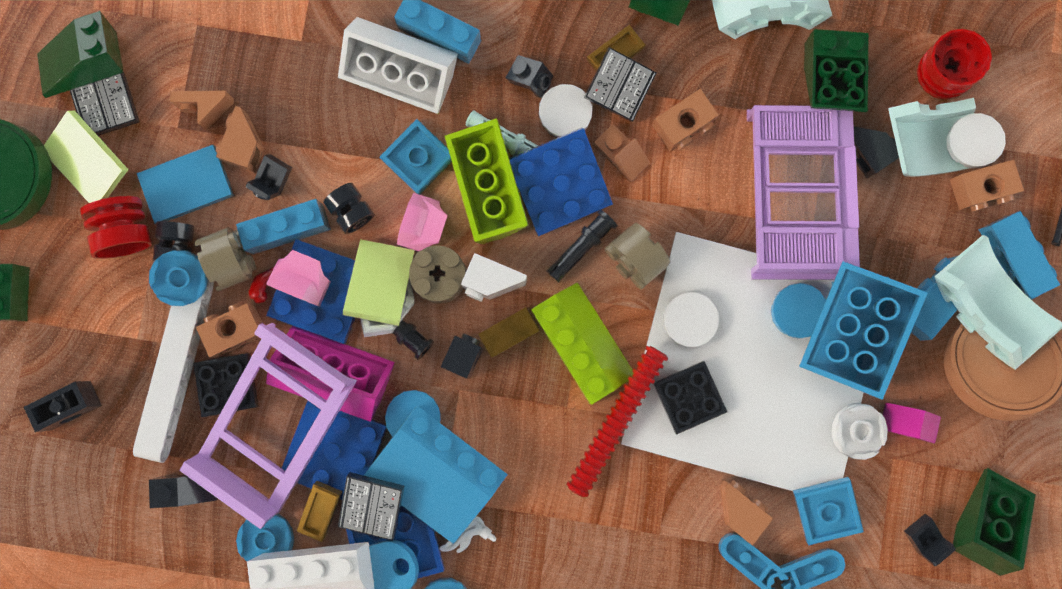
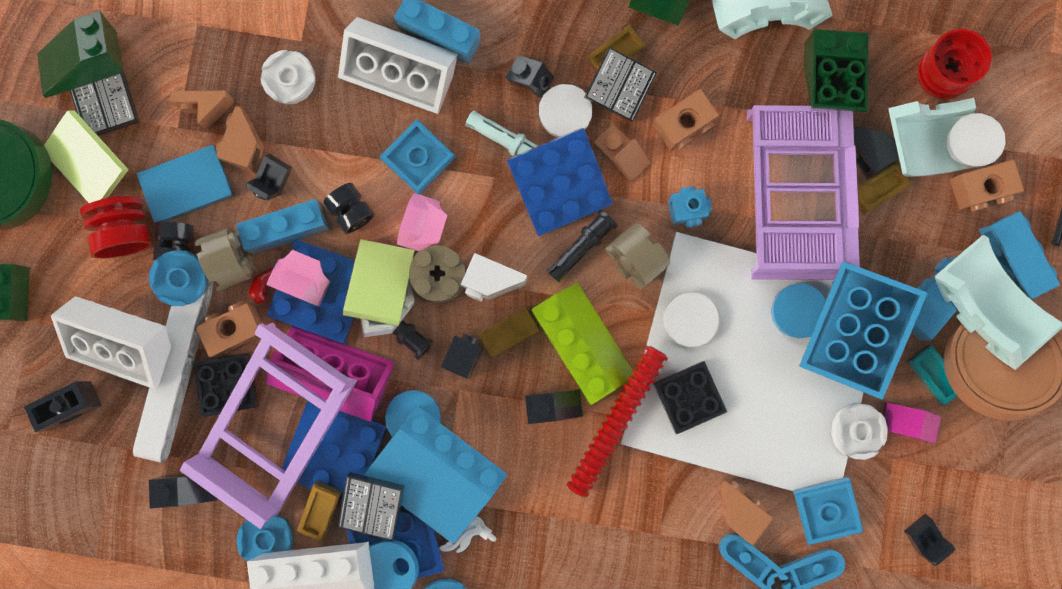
lime slope [445,118,529,244] -> none
dark green slope [953,468,1036,576] -> none
none -> white slope [51,296,171,389]
none -> white tile [261,50,316,105]
none -> black slope [525,389,583,424]
none -> dark azure brick [668,186,712,228]
none -> pearl gold tile [857,162,912,214]
none -> teal tile [907,345,957,406]

